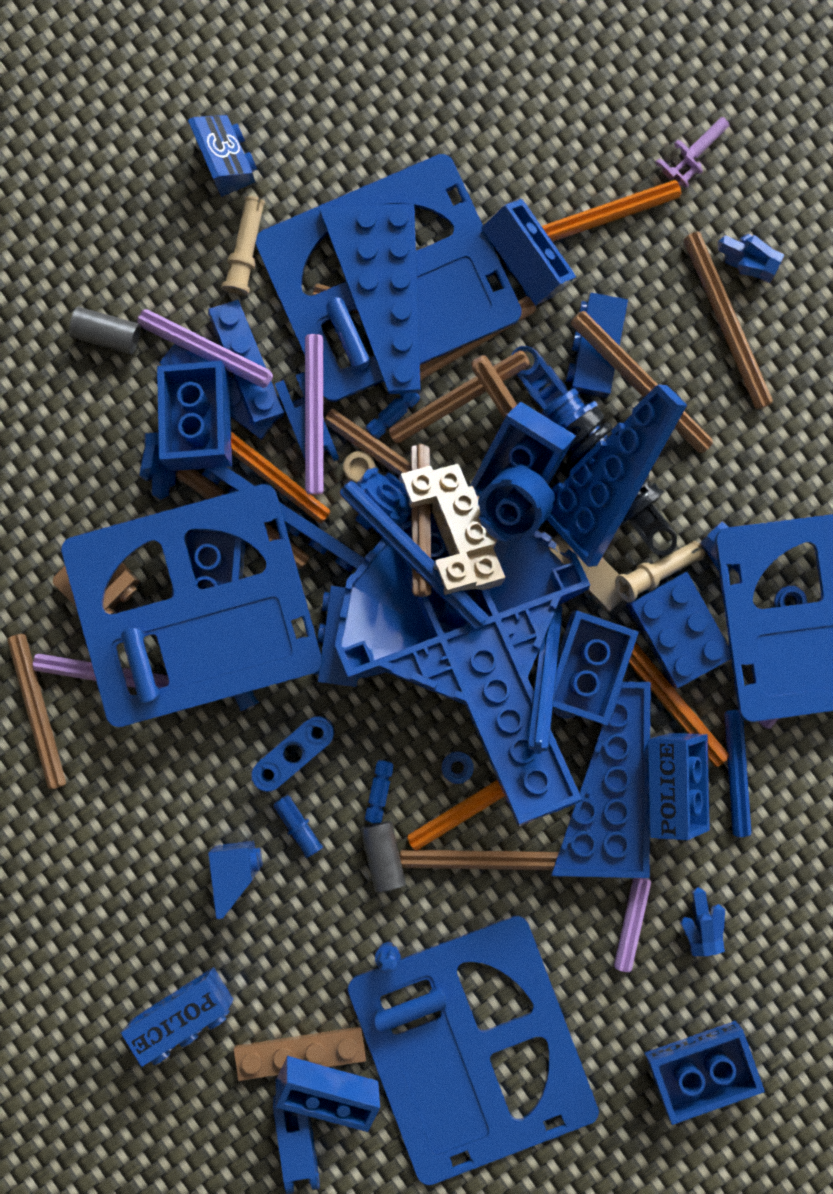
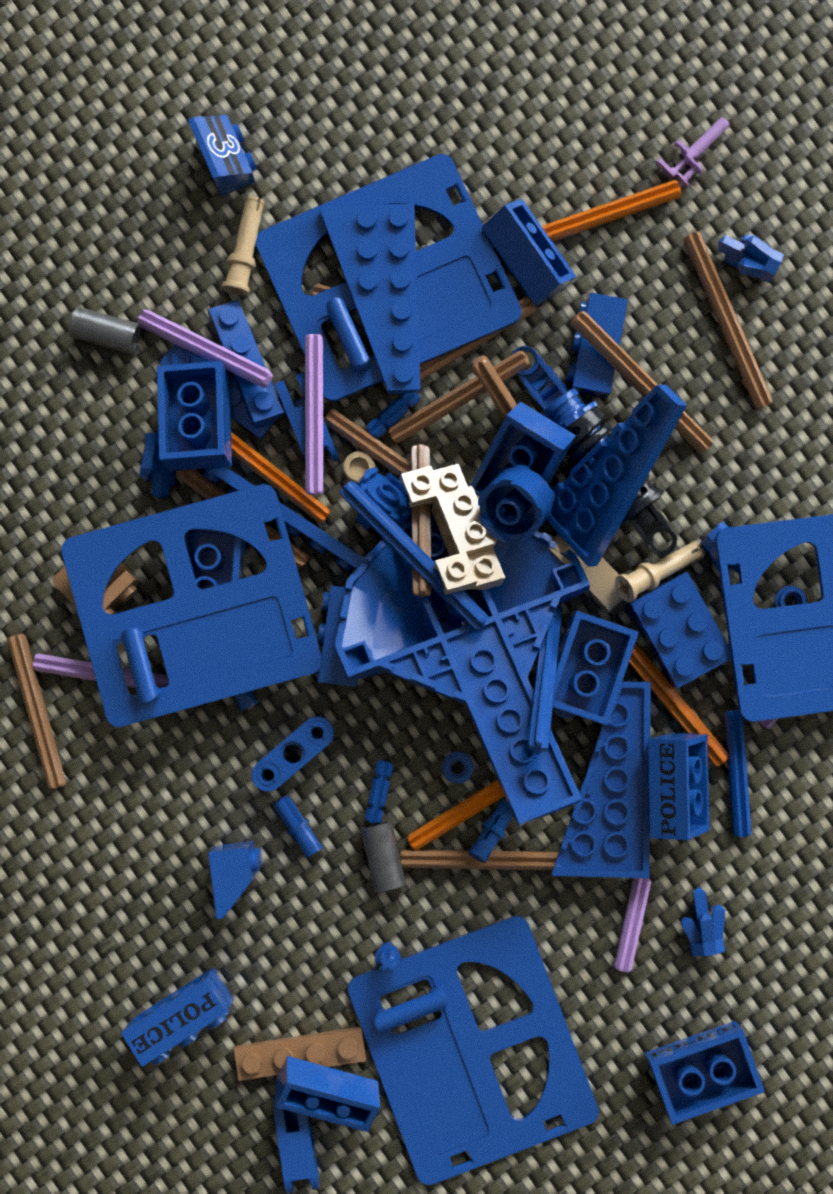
none -> blue pin [468,798,513,863]

